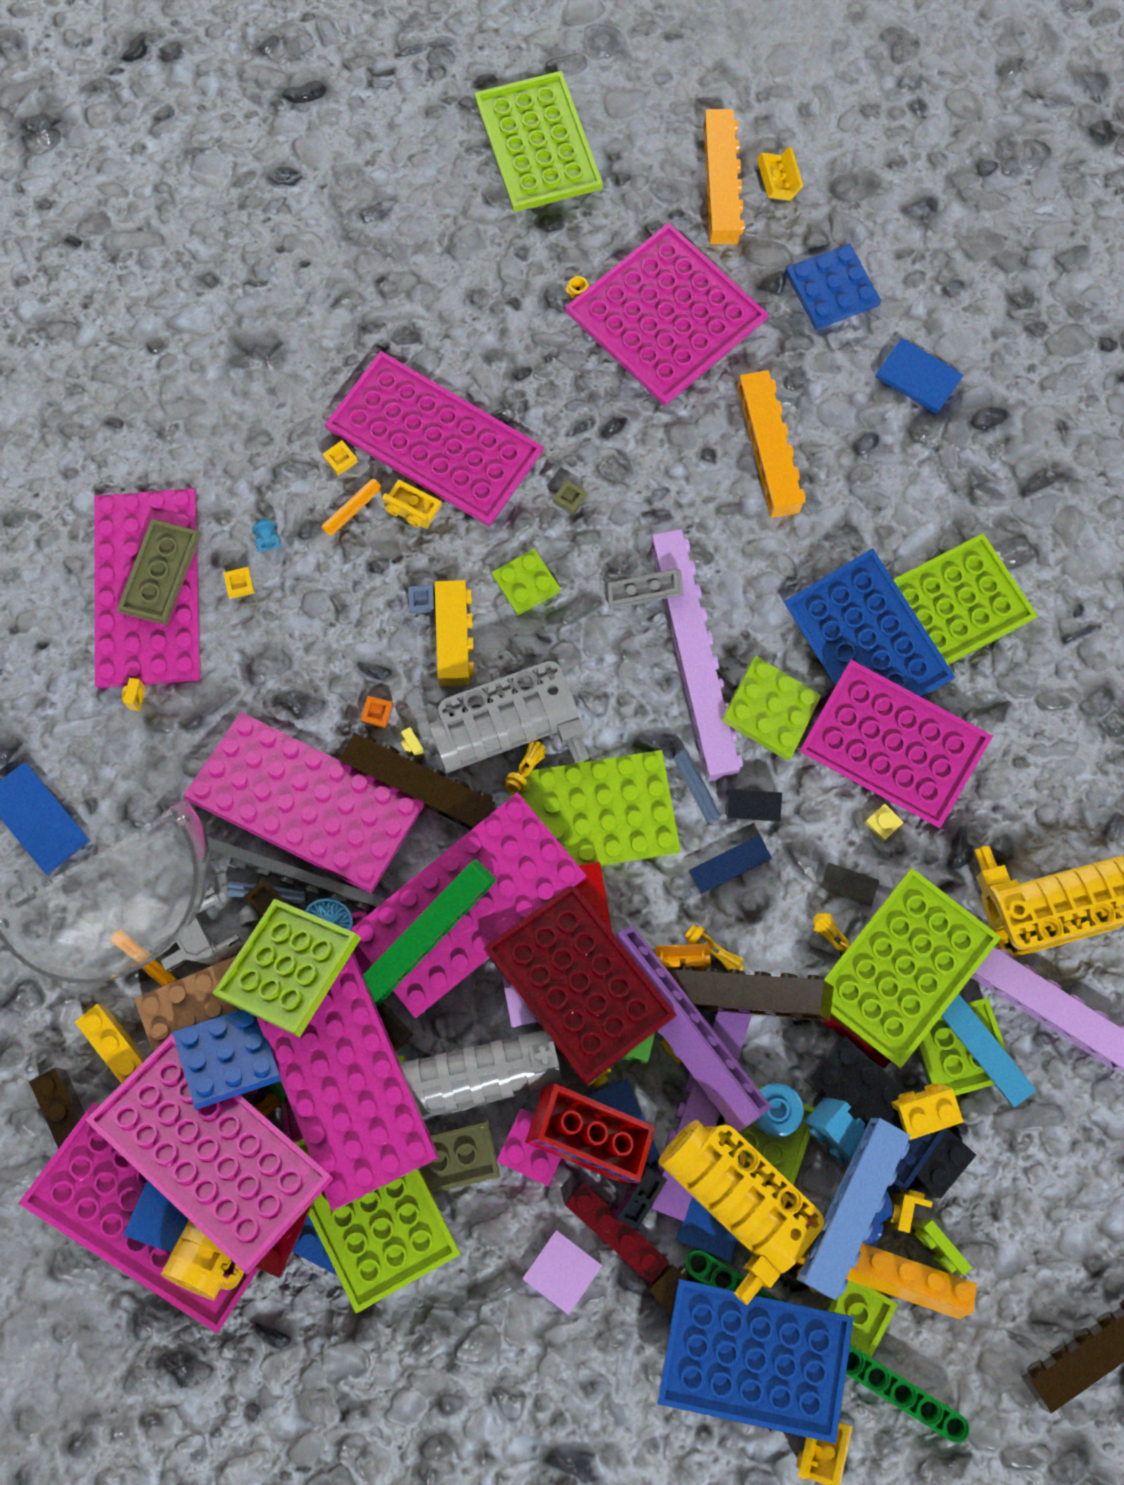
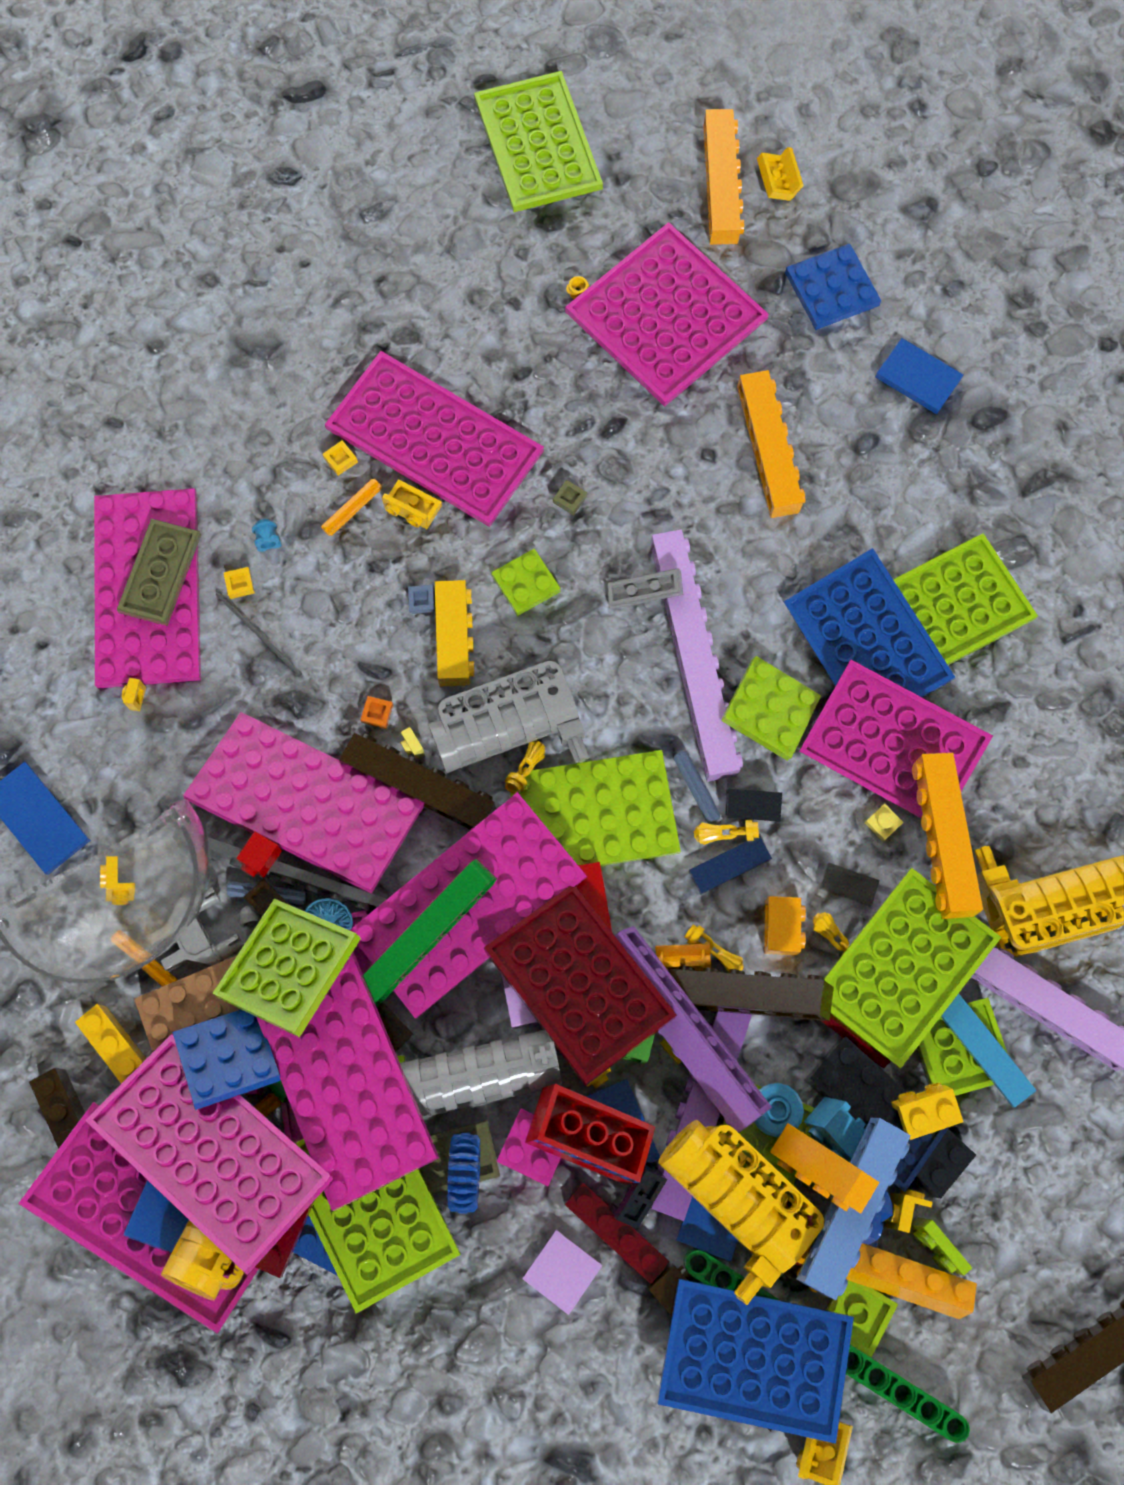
none -> yellow bracket [100,856,135,905]
none -> dark grey piece [216,592,302,677]
none -> red brick [236,831,282,878]
none -> blue gear [447,1133,481,1214]
none -> yellow piece [693,820,759,845]
none -> light orange brick [764,896,806,956]
none -> light orange brick [770,1123,880,1214]
none -> light orange brick [912,753,983,919]

